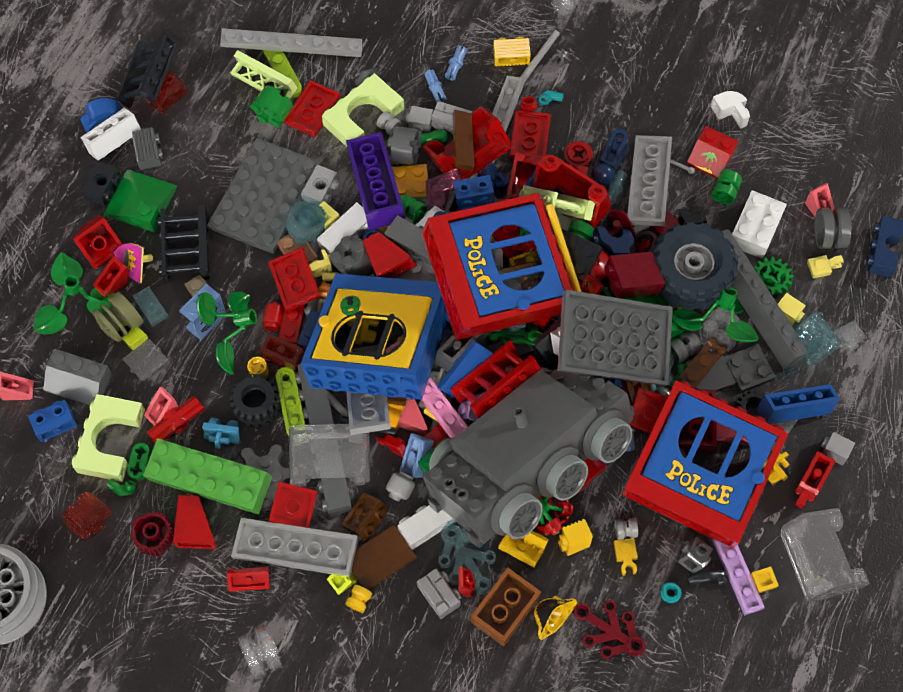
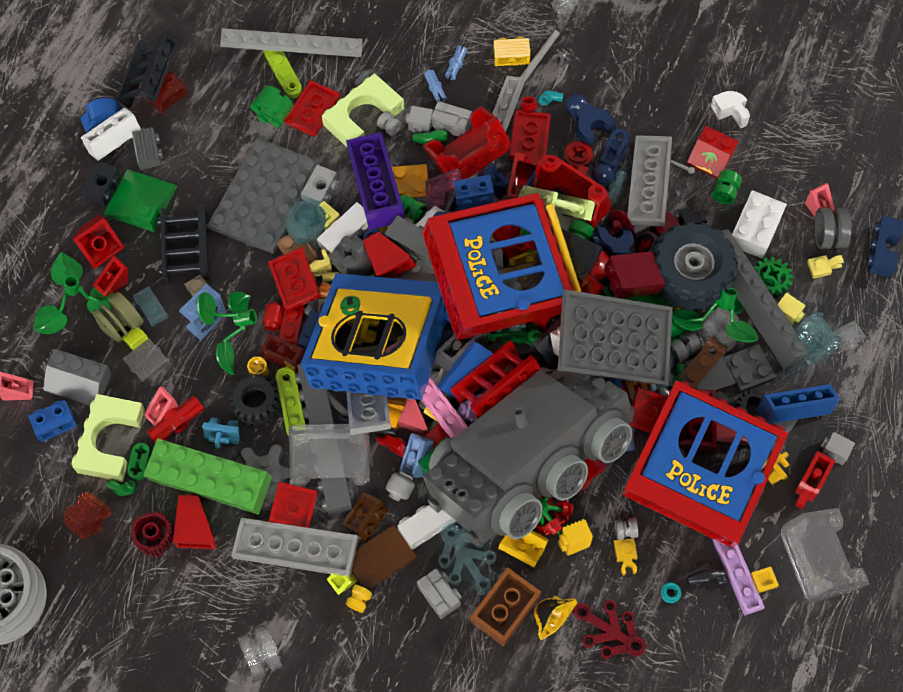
dark pink shield [114,243,153,283] -> none
red plate [227,567,270,592] -> none
yellowish green fence [230,50,298,99] -> none
dark grey brick [388,126,422,165] -> none
reddish brown tile [452,110,474,171] -> none
red slope [458,566,475,598] -> none
dark grey brick [677,537,713,574] -> none
none -> dark blue piece [565,93,616,146]

